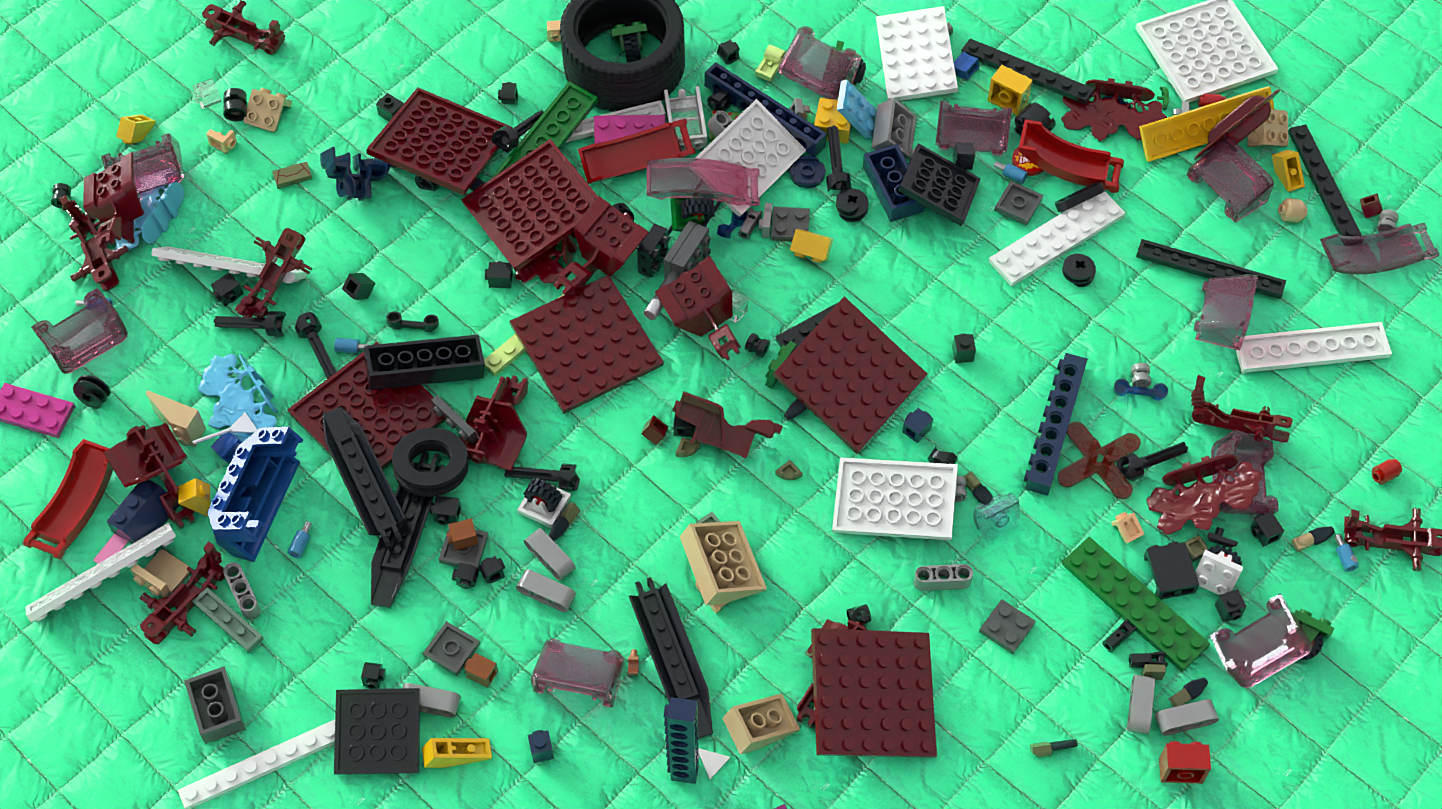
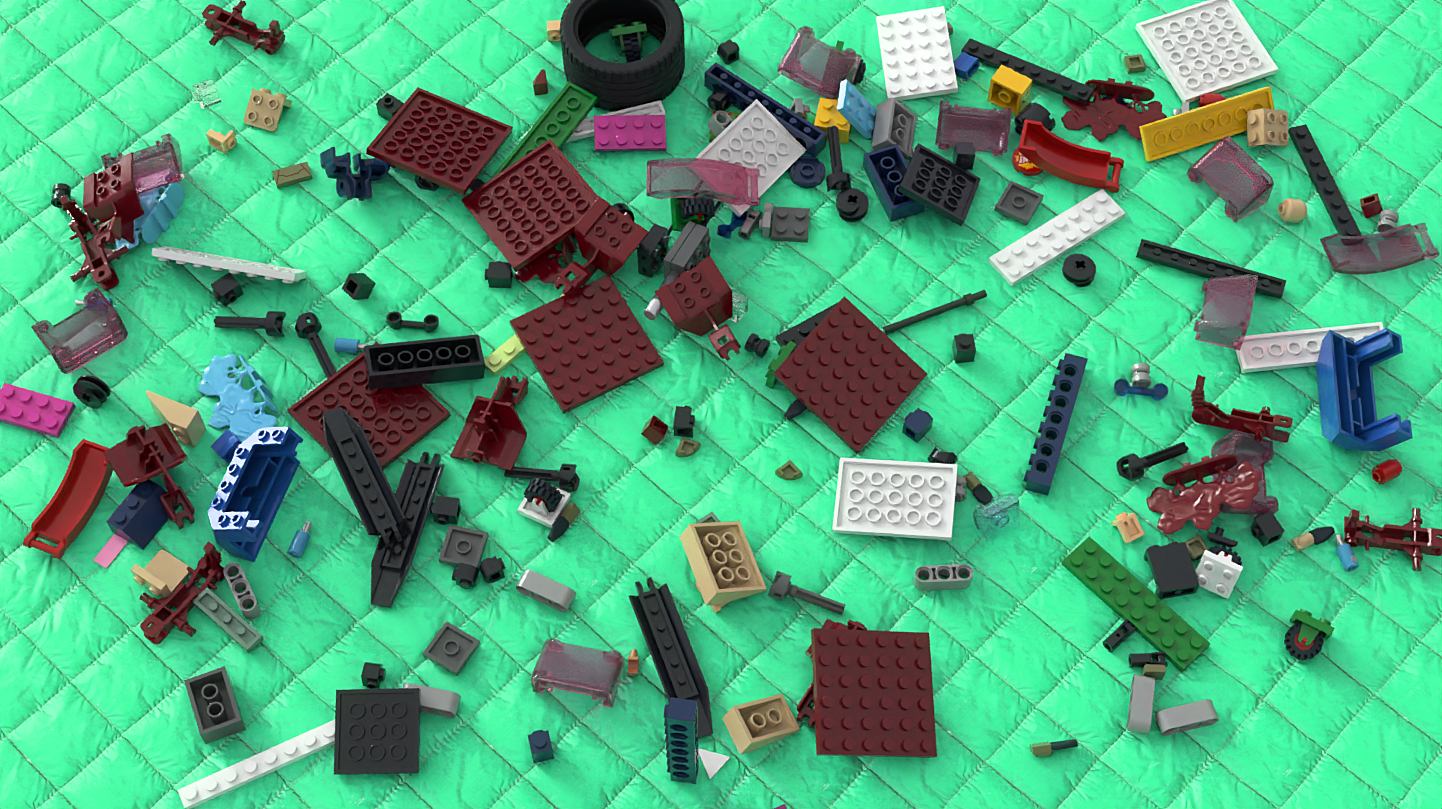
white plate [25,523,176,622] -> none
yellow slope [116,114,156,145] -> none
yellow slope [178,478,210,517] -> none
white piece [193,413,257,444] -> none
black wheel [223,88,247,122] -> none
dark red piece [235,228,312,319] -> none
black tyre [392,428,468,497] -> none
yellow slope [422,738,492,768] -> none
dark grey plate [431,395,478,444] -> none
dark orange brick [446,518,478,550] -> none
dark orange brick [464,653,498,688] -> none
black piece [491,111,544,153] -> none
black plate [498,82,518,104] -> none
light grey beam [524,528,576,581] -> none
red windscreen [578,118,696,184] -> none
door [664,86,707,151] -> none
dark red piece [673,391,783,459] -> none
yellowish green plate [755,45,787,82] -> none
yellow brick [790,229,834,263] -> none
black axle [846,604,871,625] -> none
dark grey plate [979,599,1036,654] -> none
dark azure piece [994,161,1028,184] -> none
black beam [1055,182,1105,212] -> none
clear red piece [1058,422,1141,499] -> none
green piece [1157,87,1169,109] -> none
red brick [1159,741,1211,784] -> none
piece [1168,678,1208,707] -> none
dark red plant [1194,89,1280,160] -> none
windscreen [1210,593,1313,688] -> none
black brick [1215,589,1247,622] -> none
yellow slope [1272,150,1305,192] -> none
none -> slope [533,69,548,95]
none -> dark grey piece [768,571,845,615]
none -> pearl dark grey bar [882,290,987,334]
none -> olive tile [1124,54,1146,74]
none -> blue wedge [1316,328,1413,451]

